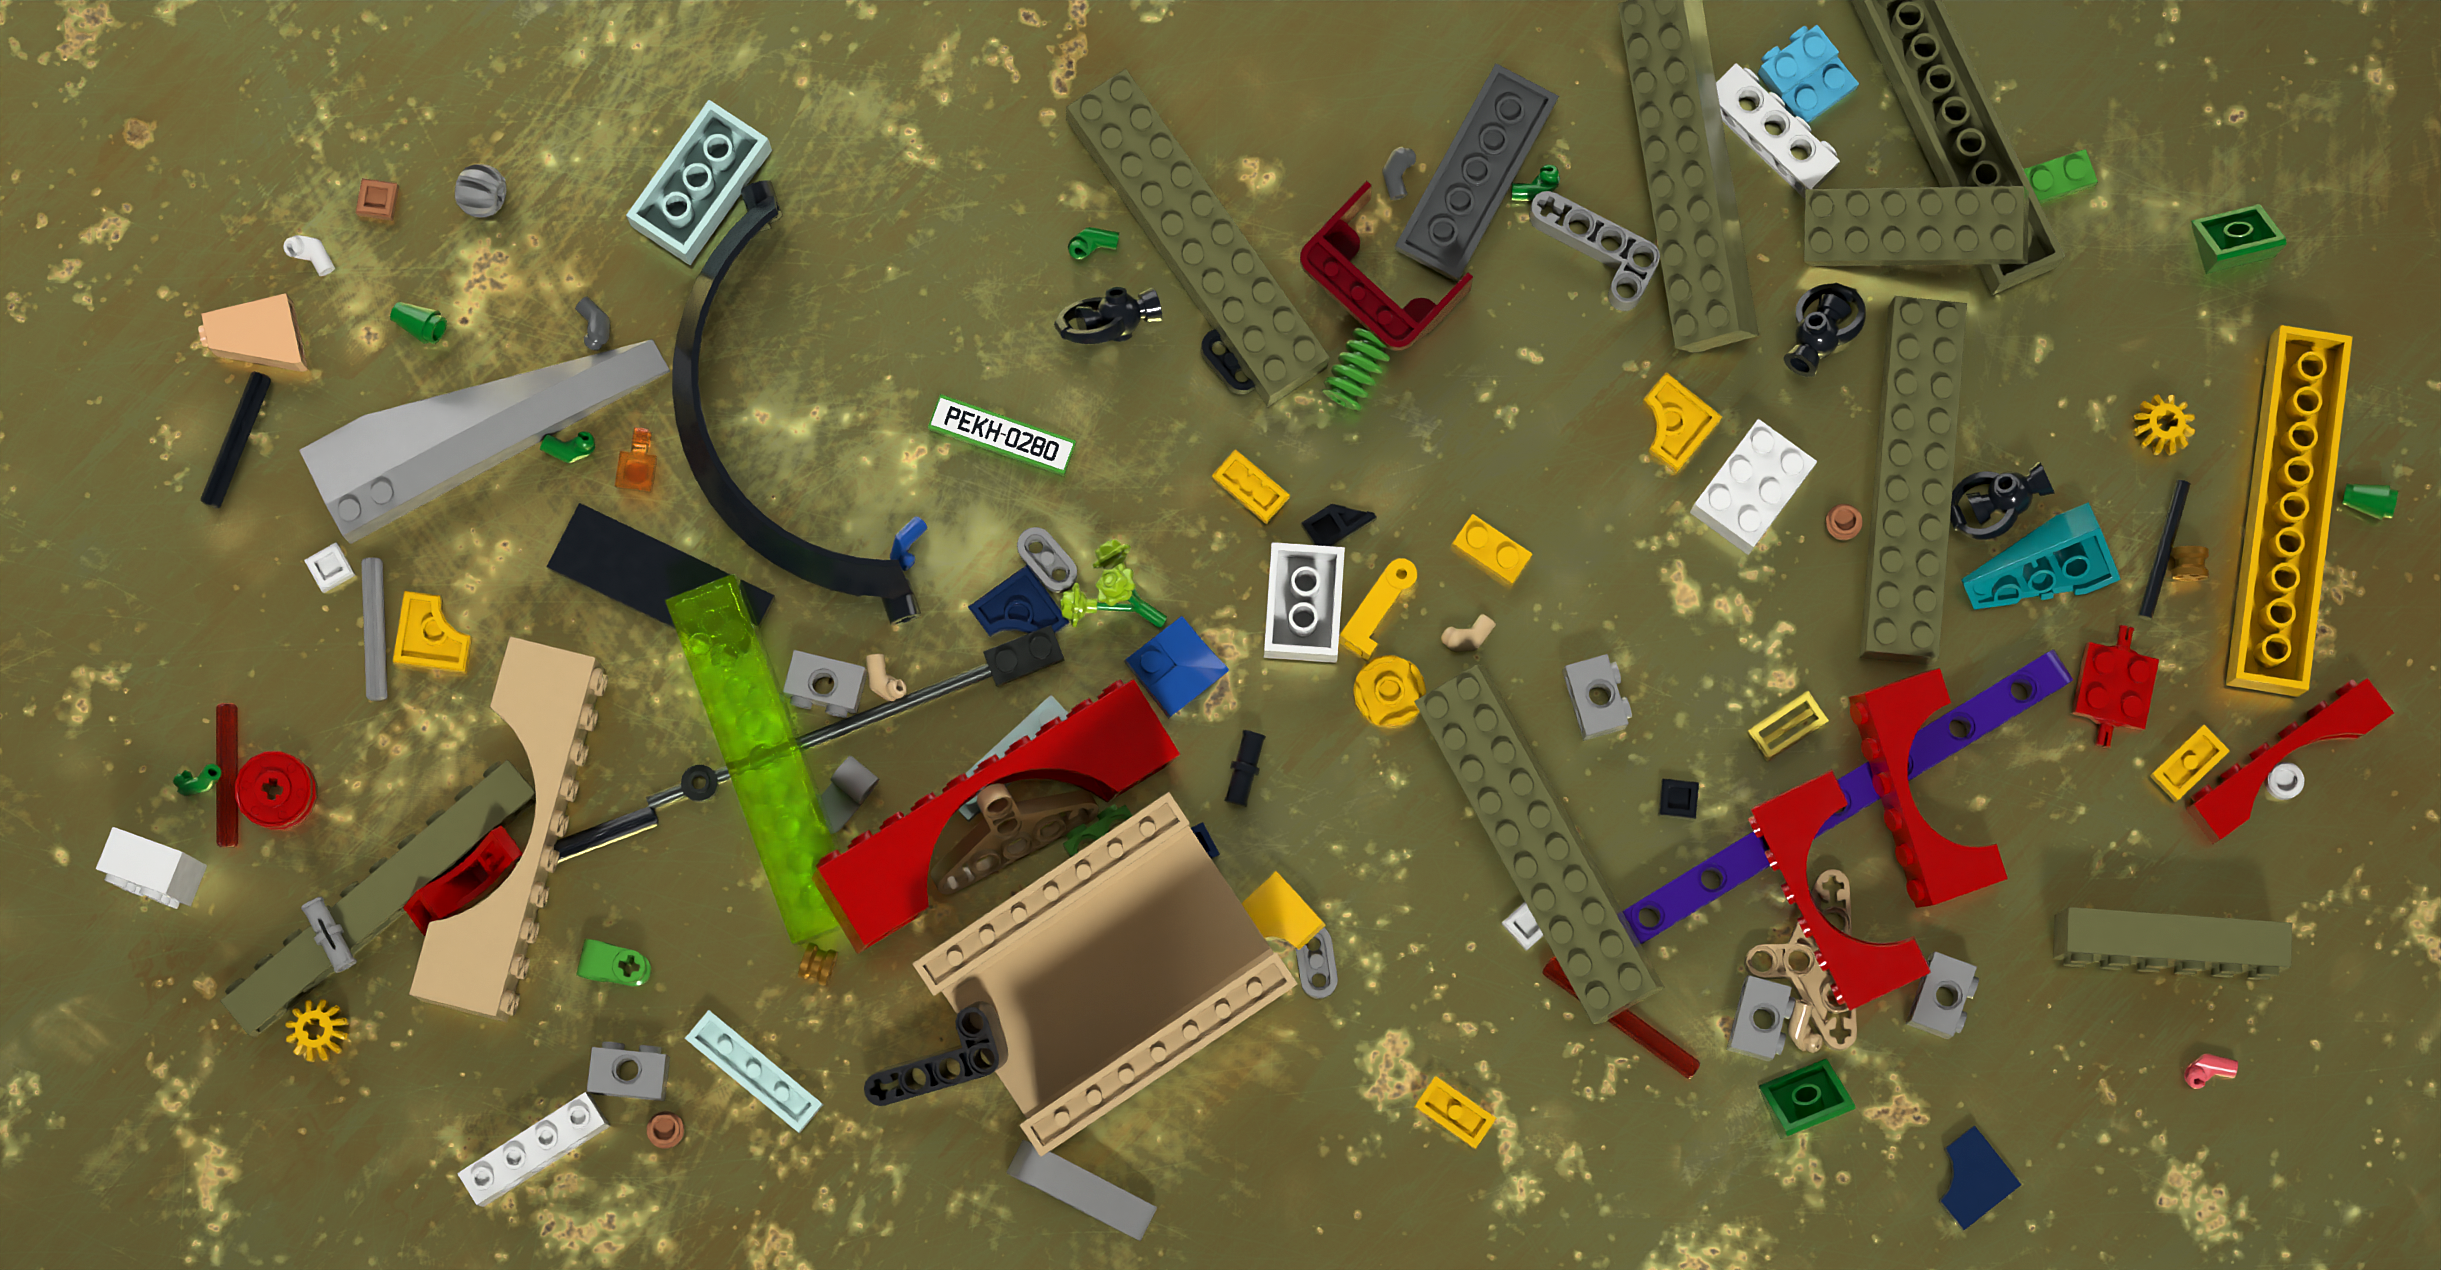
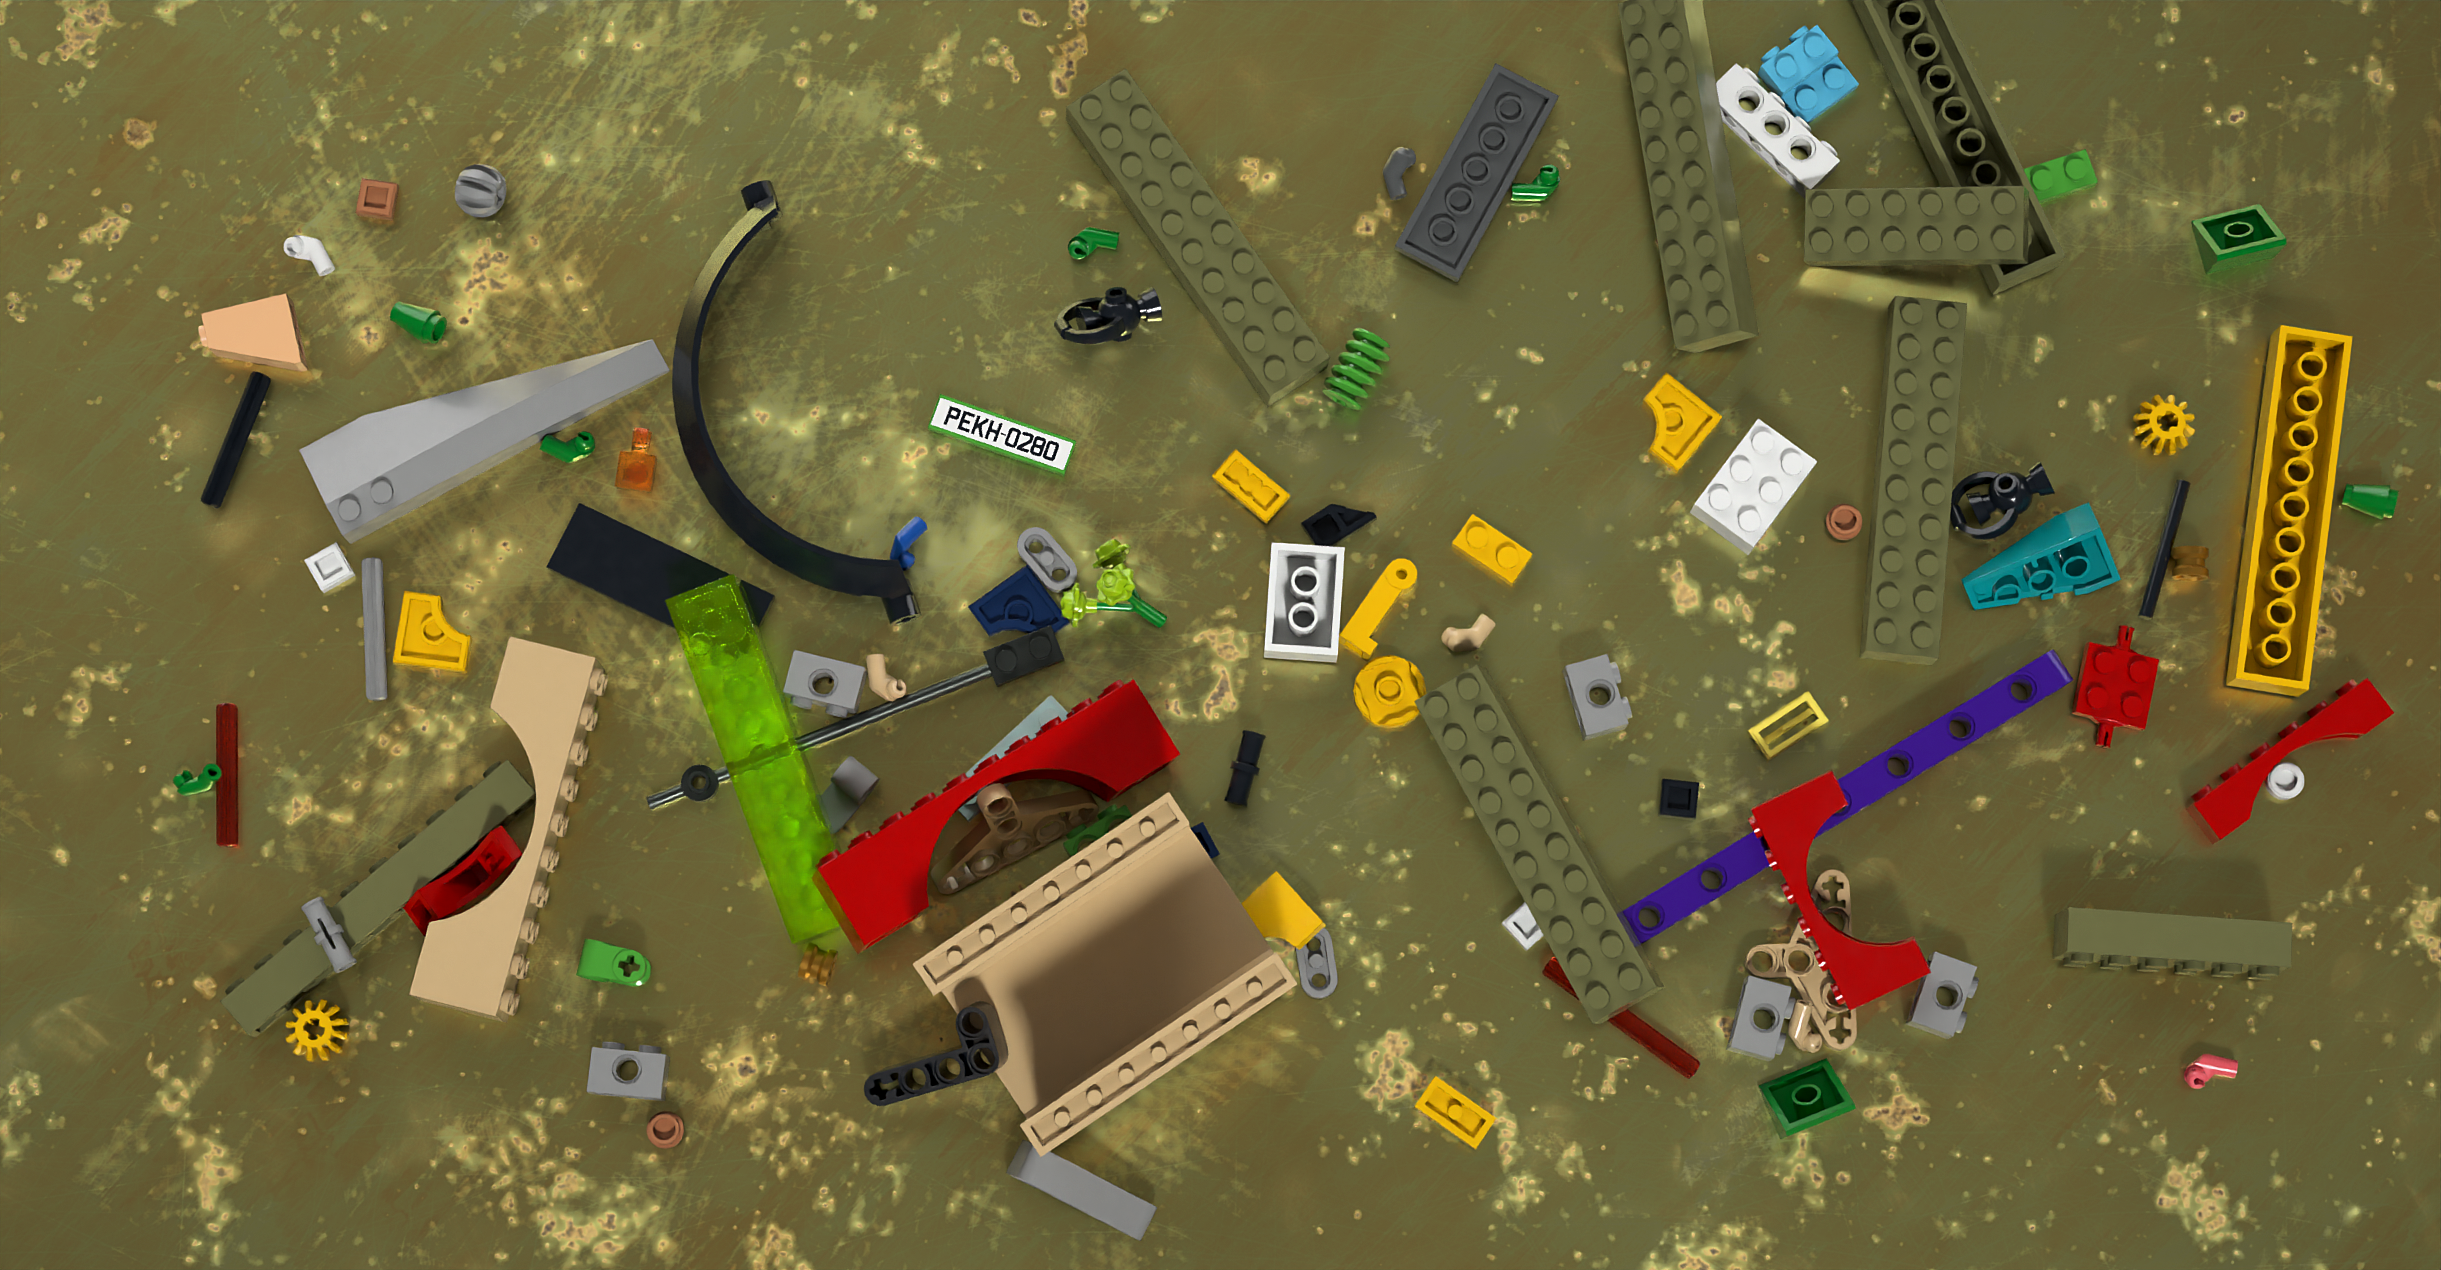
white brick [96,827,207,909] -> none
red wheel [235,751,317,830] -> none
white brick [457,1092,610,1207] -> none
black axle [518,806,659,863] -> none
dark grey arm [575,296,610,350] -> none
light aqua brick [626,100,772,265] -> none
light aqua plate [685,1010,824,1133] -> none
blue plate [1124,616,1229,719] -> none
black plate [1201,329,1256,394] -> none
dark red windscreen [1300,181,1473,351] -> none
light grey beam [1529,191,1660,311] -> none
black piece [1784,283,1866,377] -> none
red arch [1848,668,2008,908] -> none
dark blue tile [1939,1126,2022,1231] -> none
yellow plate [2149,725,2230,802] -> none

